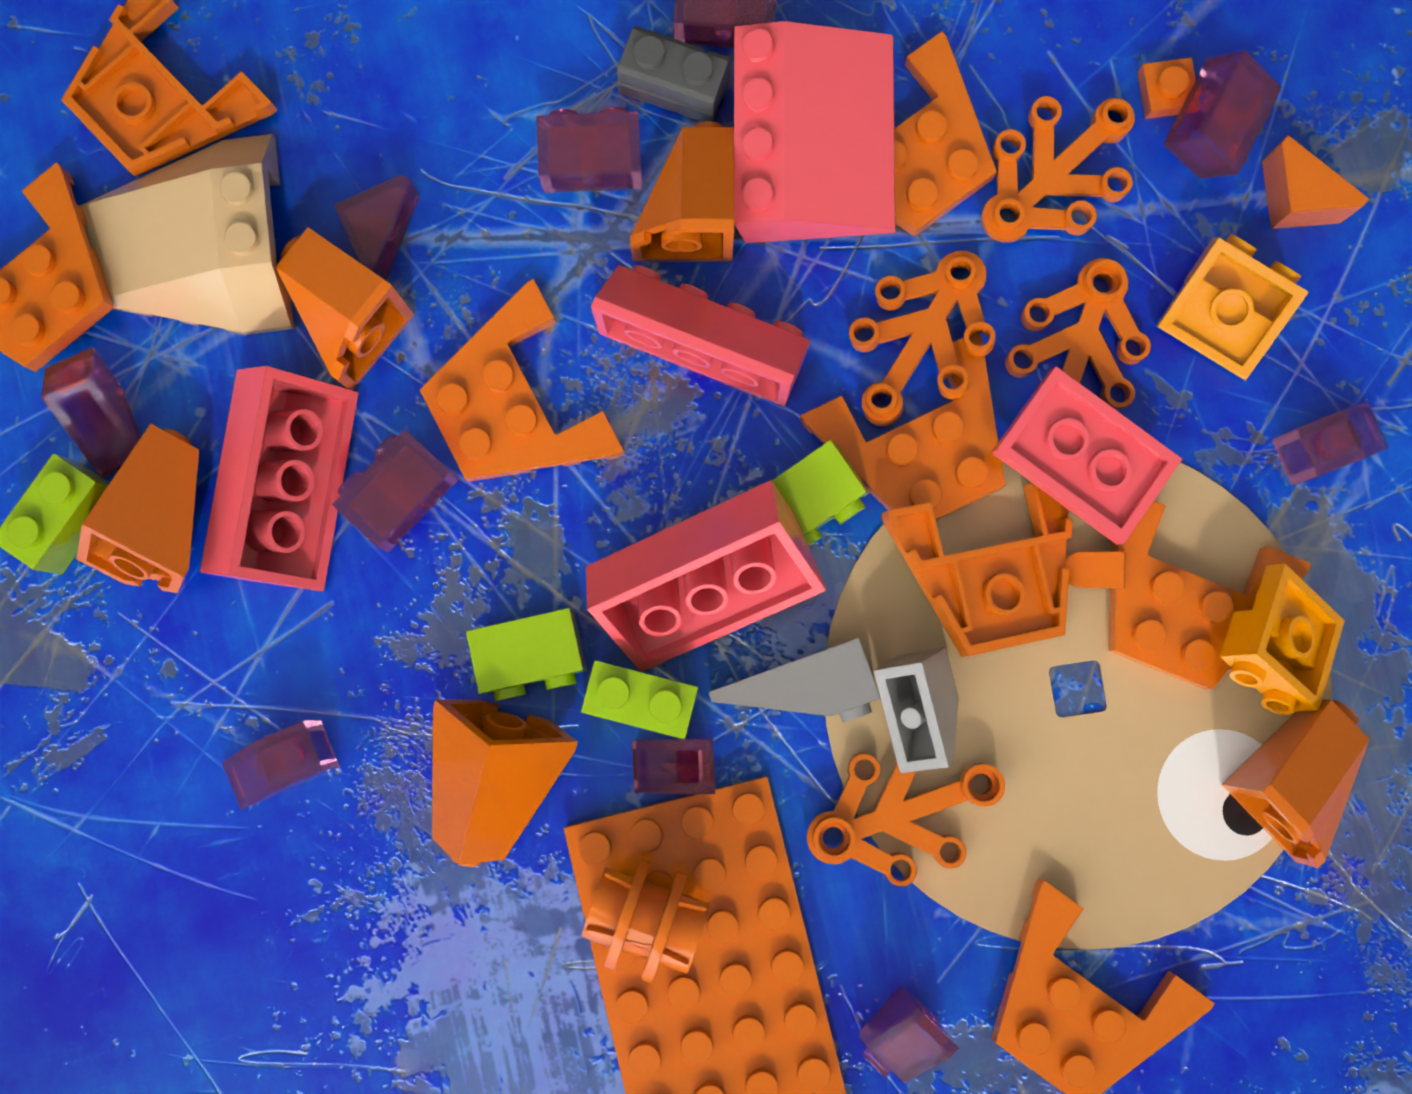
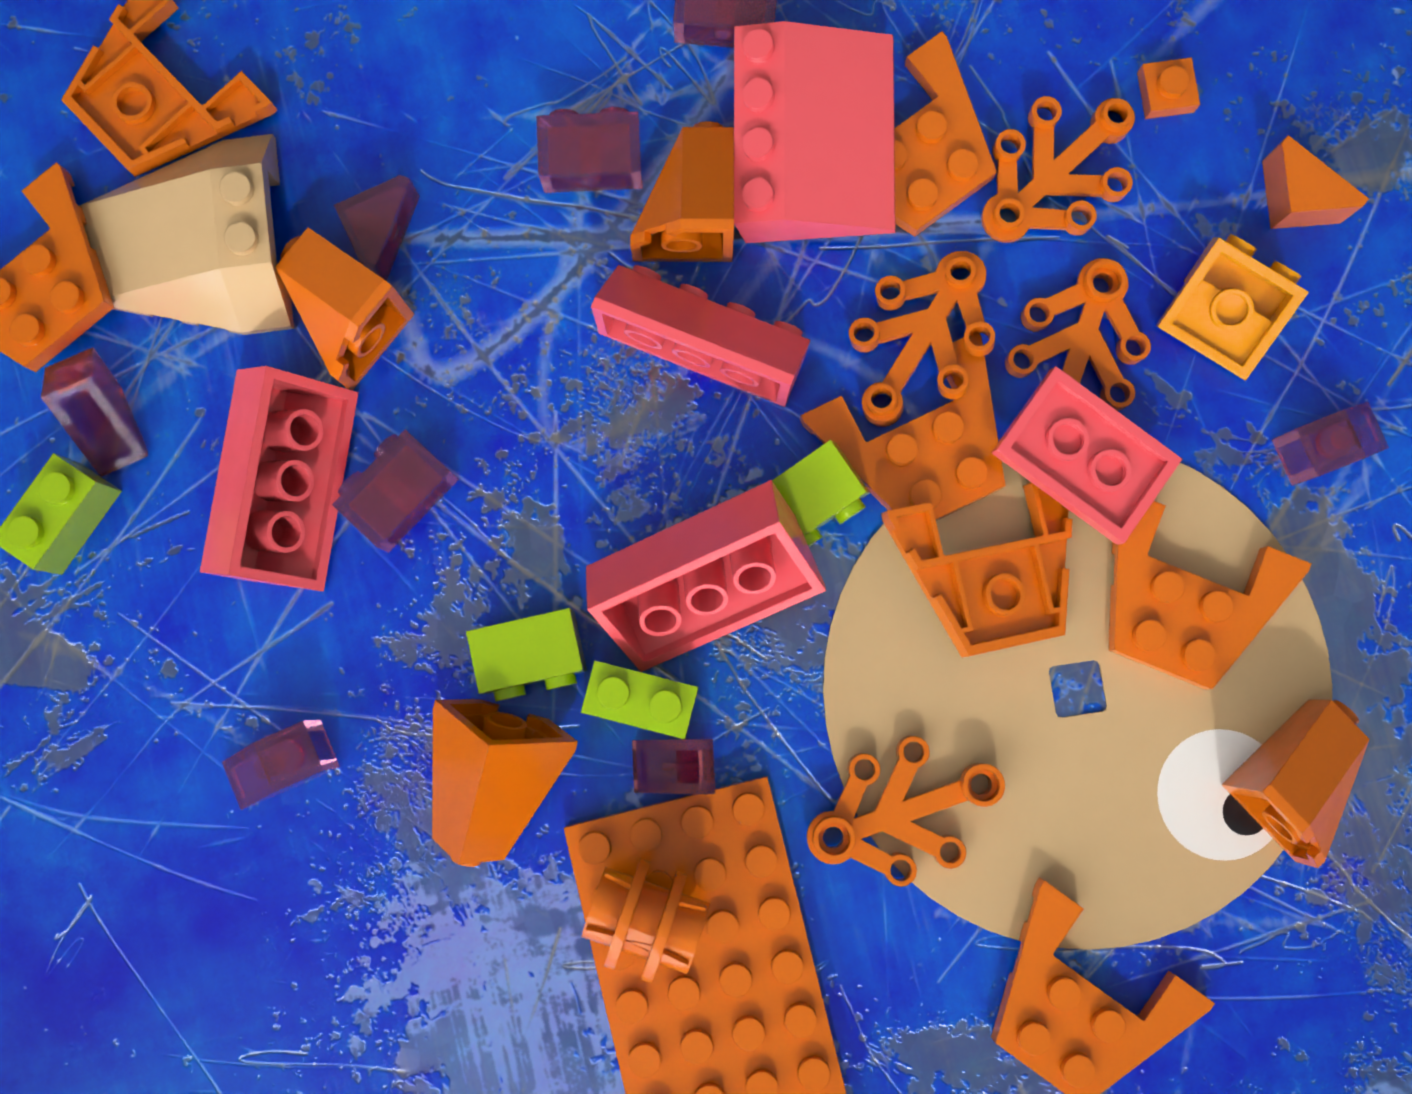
orange slope [76,423,199,593] -> none
orange wing [420,279,625,482] -> none
dark grey brick [617,25,730,122] -> none
light grey slope [708,638,880,722] -> none
clear pink slope [859,985,959,1083] -> none
light grey slope [873,647,959,773] -> none
orange piece [1065,552,1126,589] -> none
clear pink brick [1163,50,1282,179] -> none
light orange plate [1220,563,1345,715] -> none

